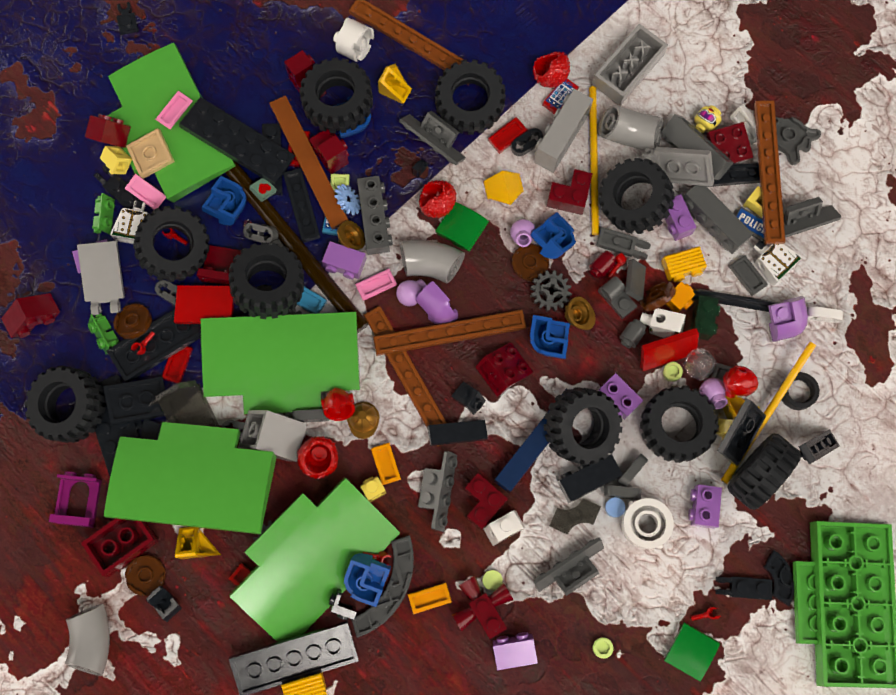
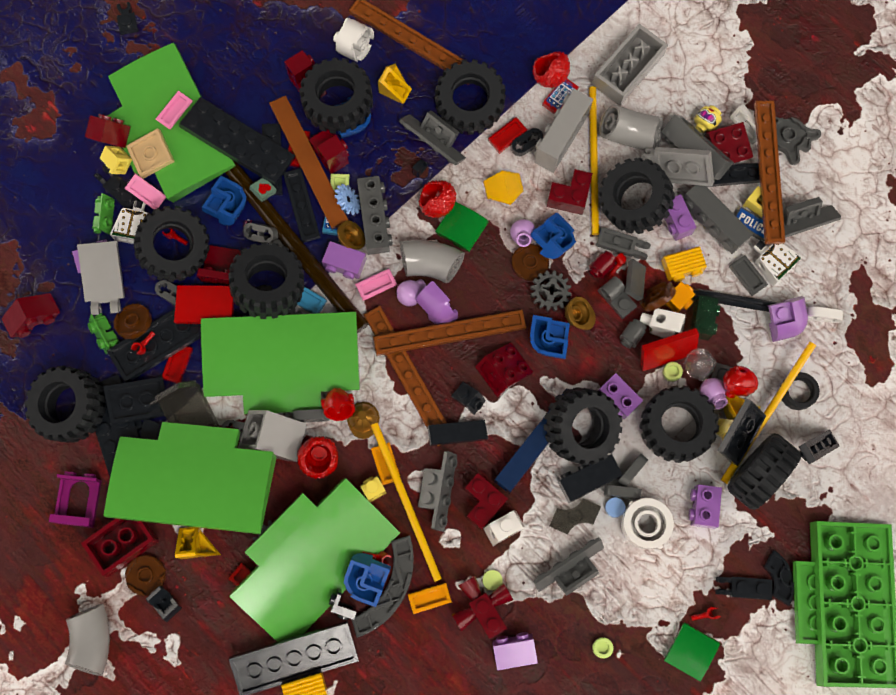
none -> yellow piece [371,423,442,582]

